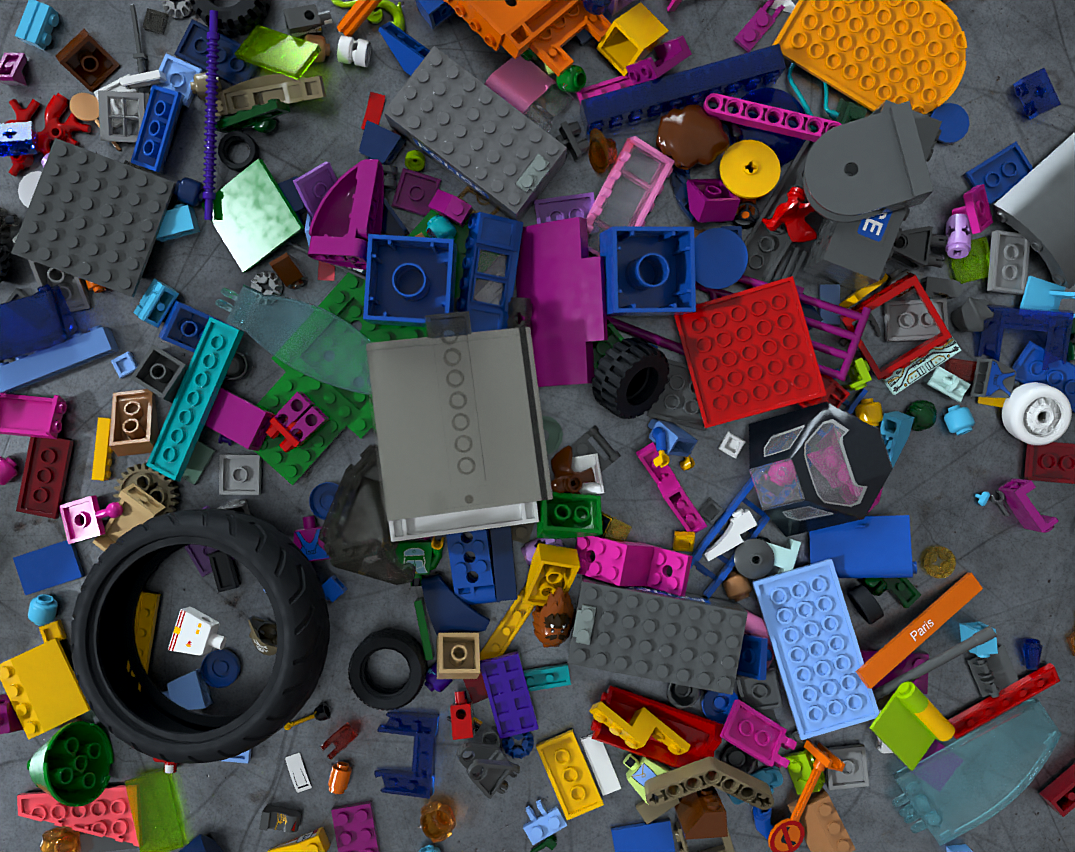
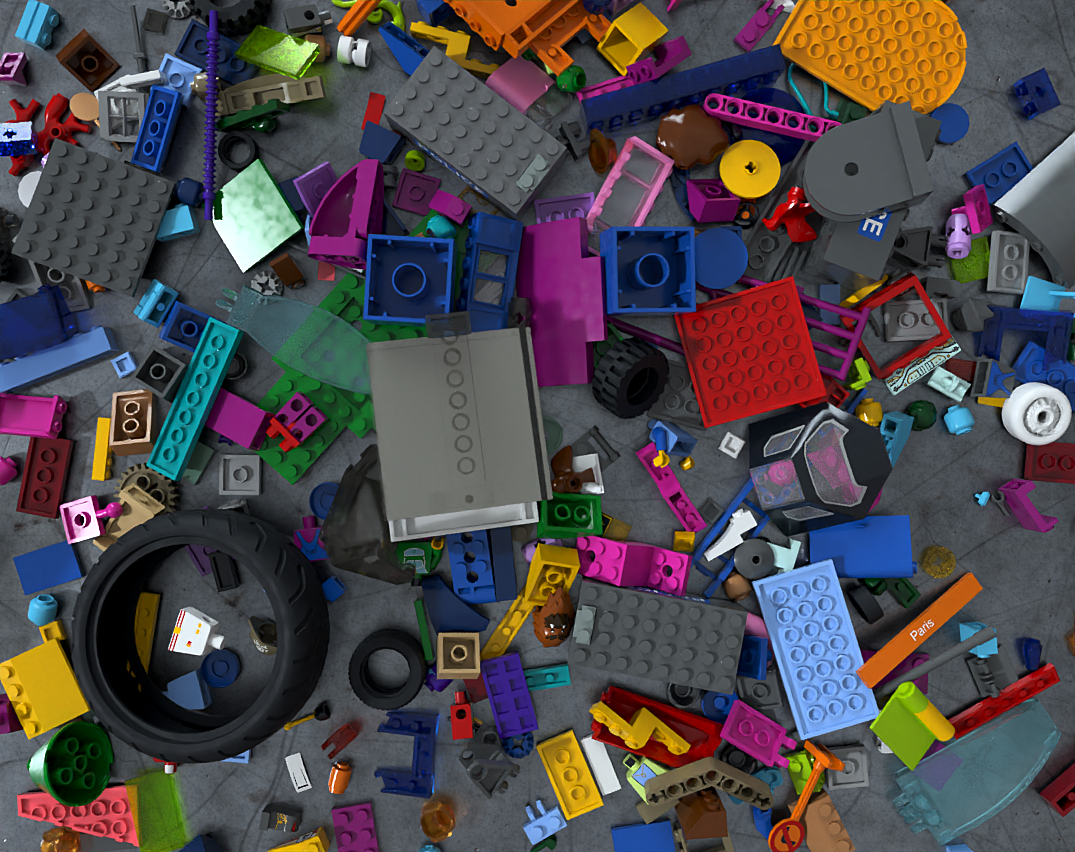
none -> yellow bracket [410,21,501,79]

